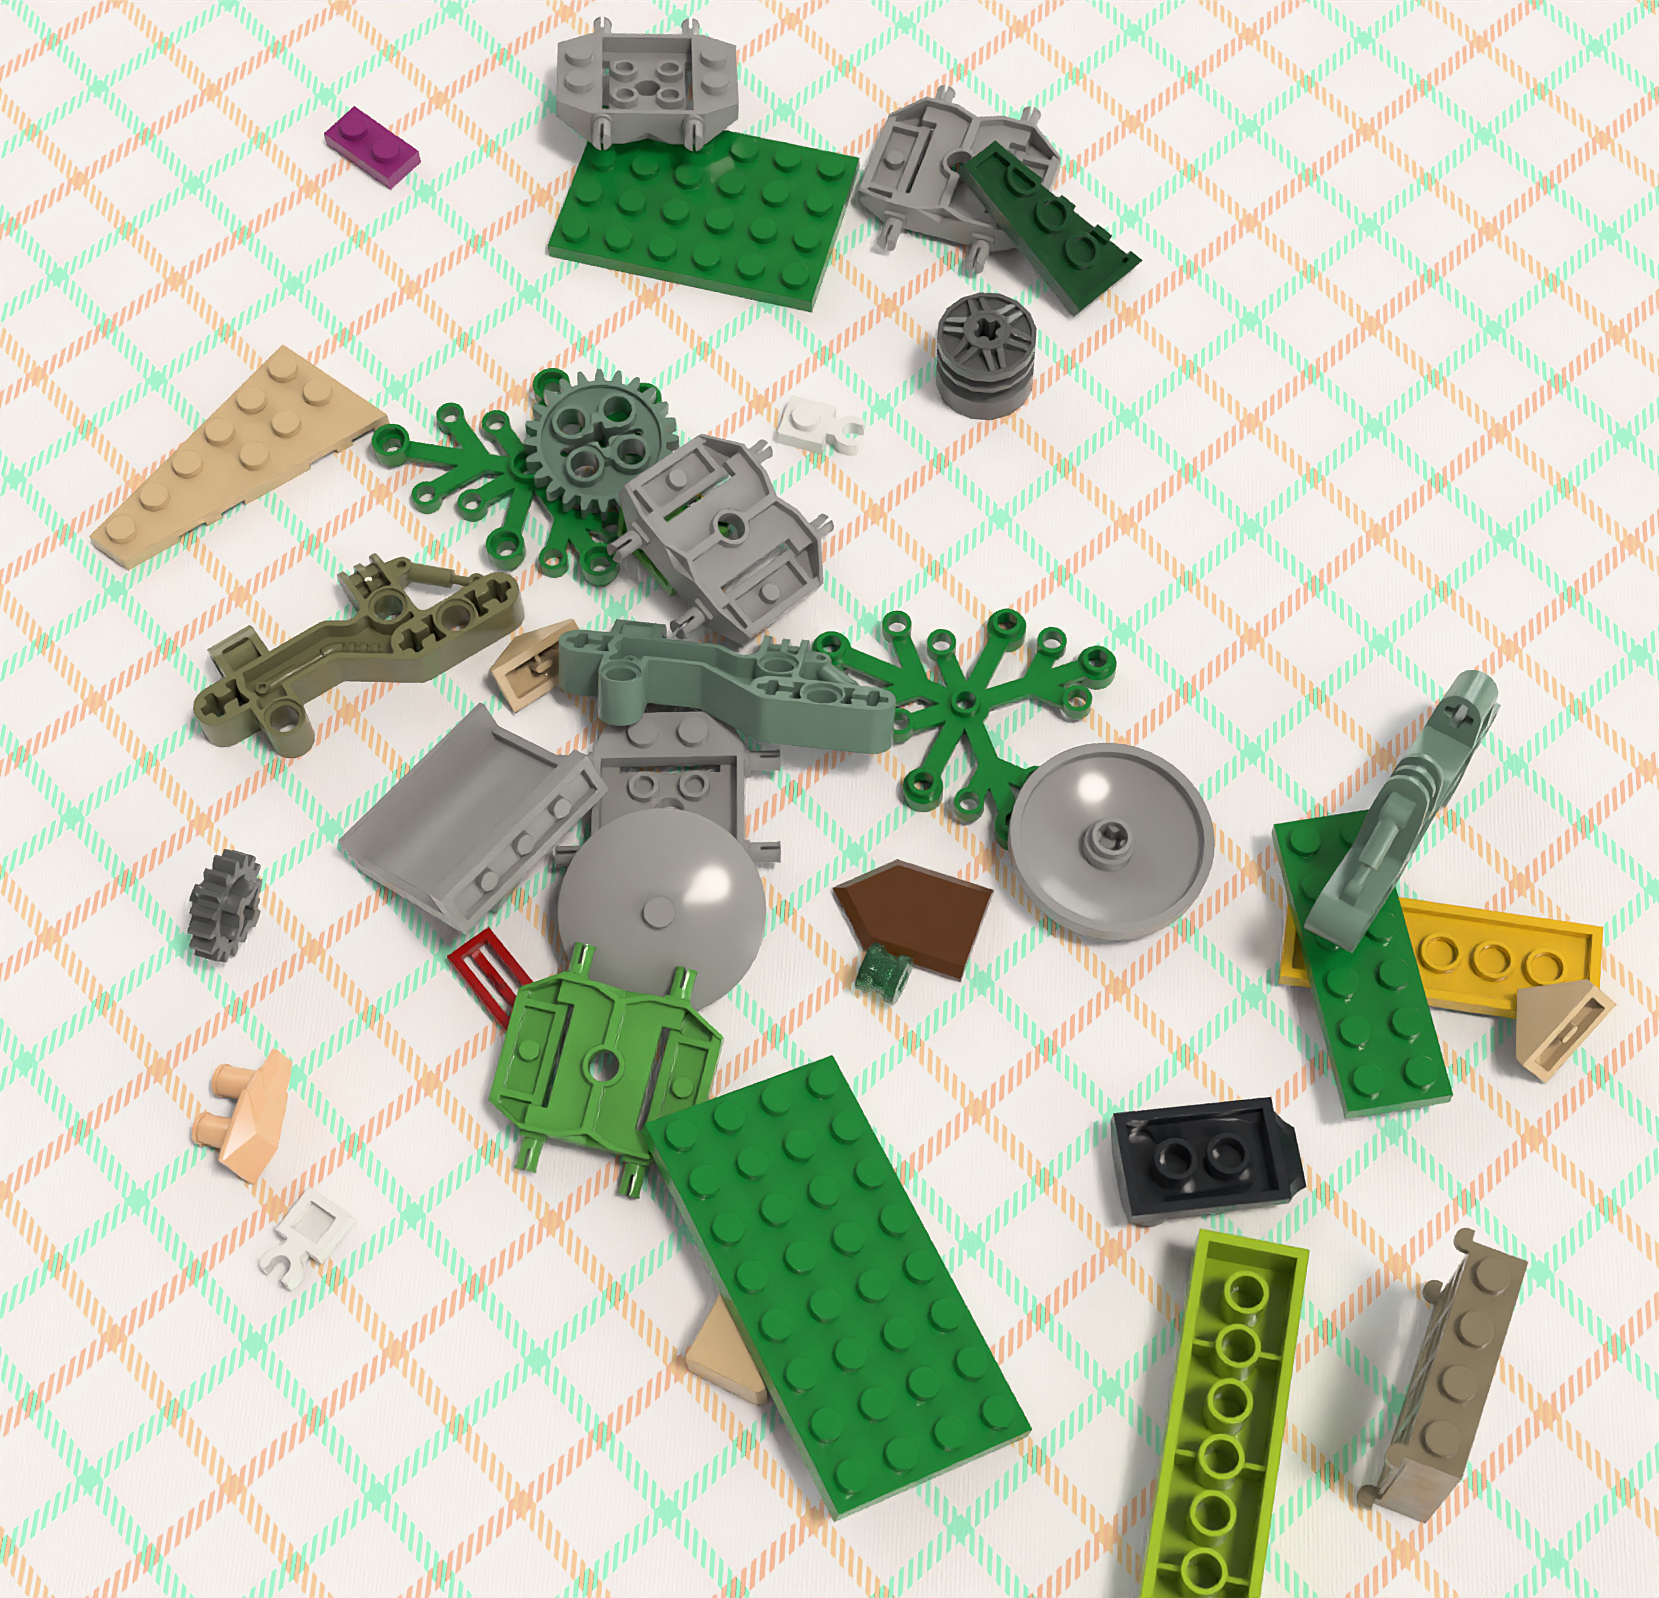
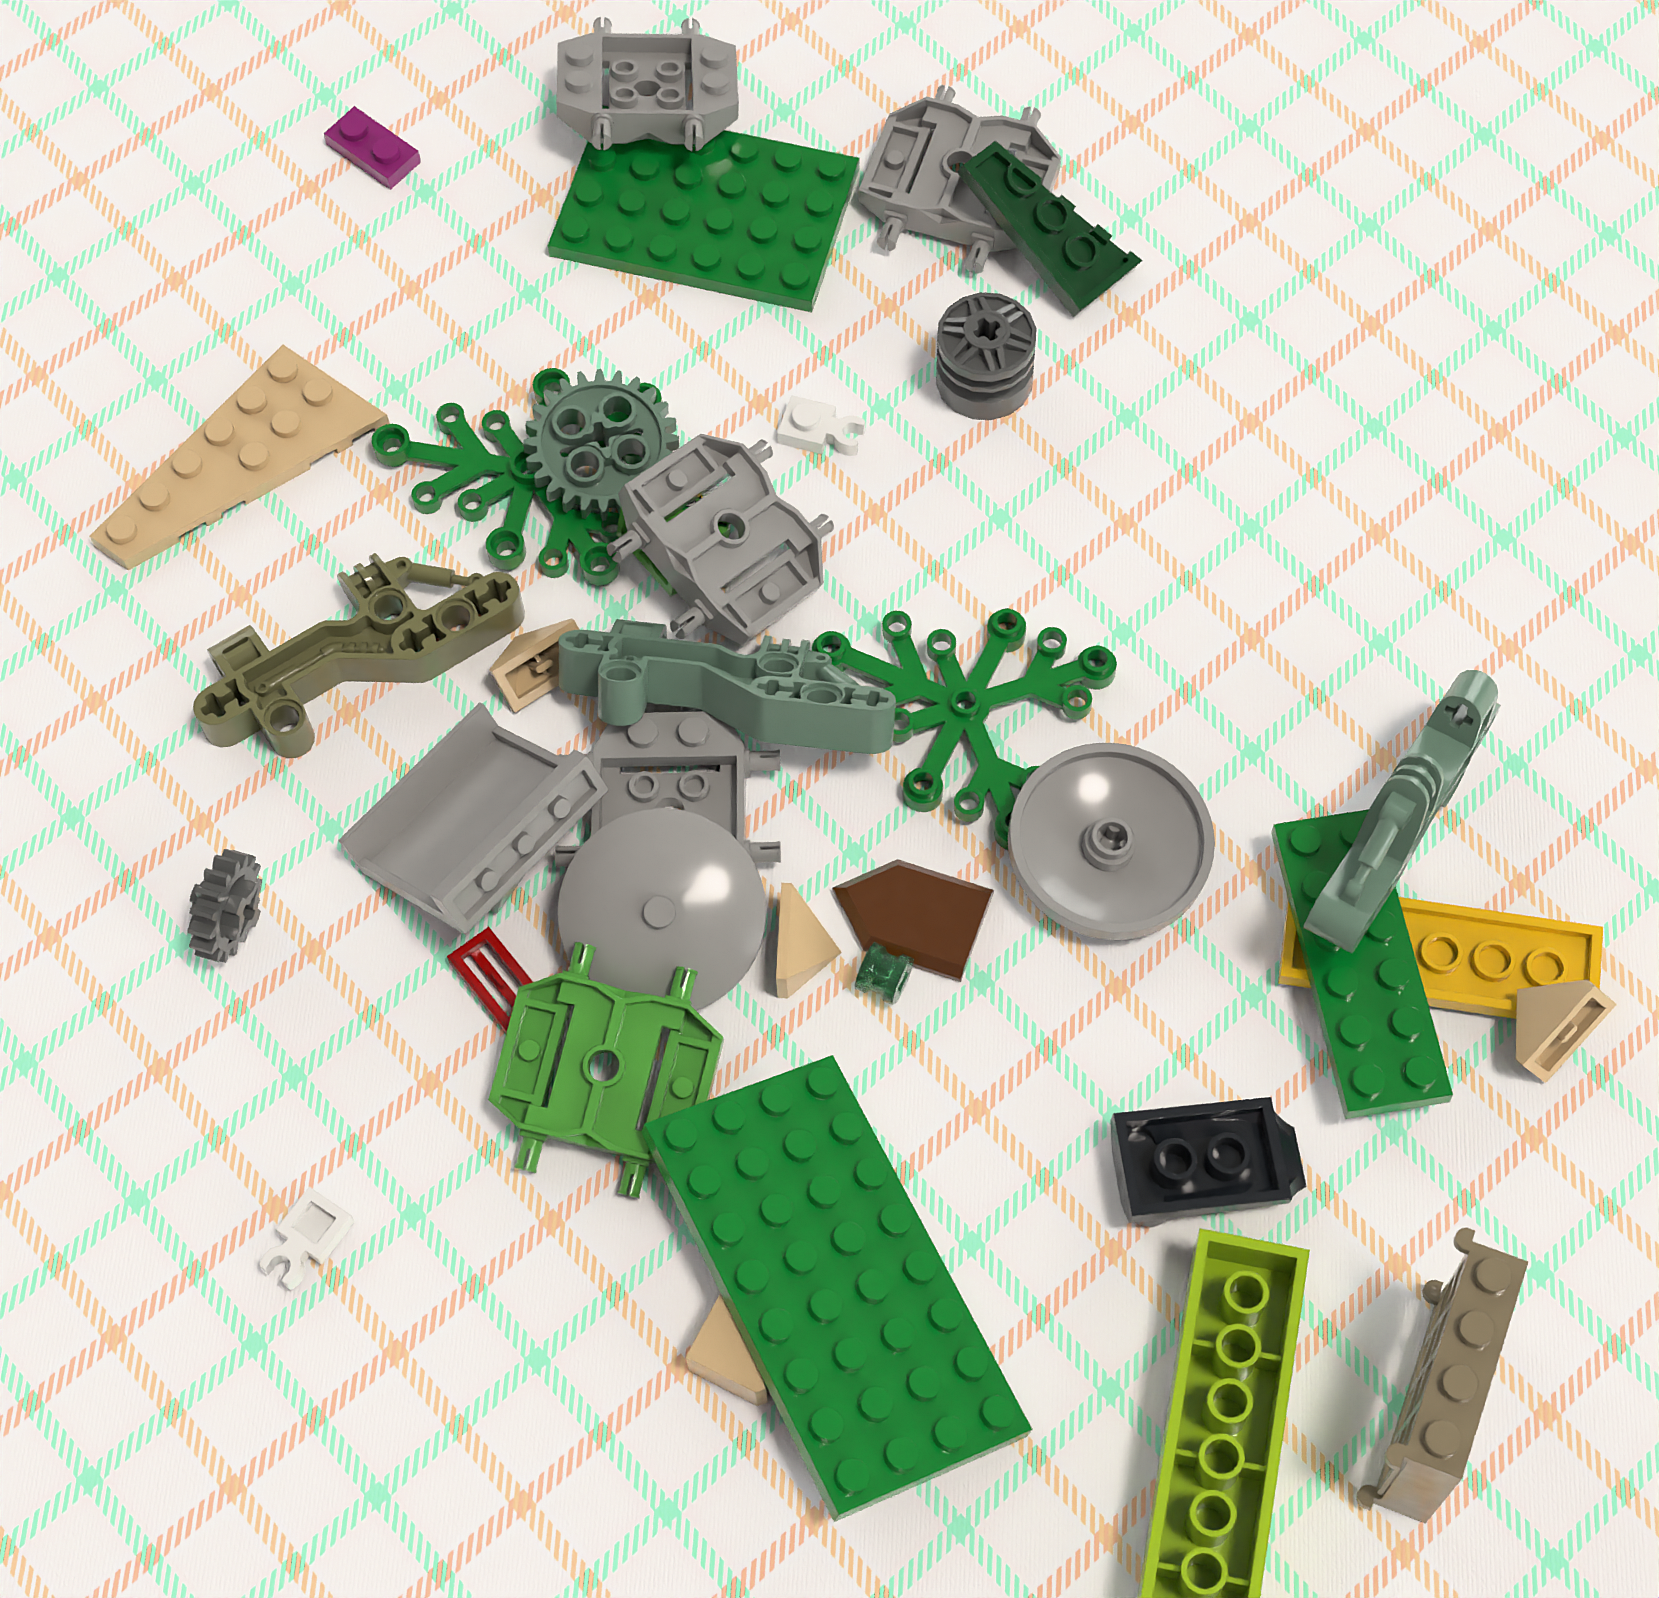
light nougat connector [192,1049,292,1184] -> none
none -> tan slope [776,883,842,999]

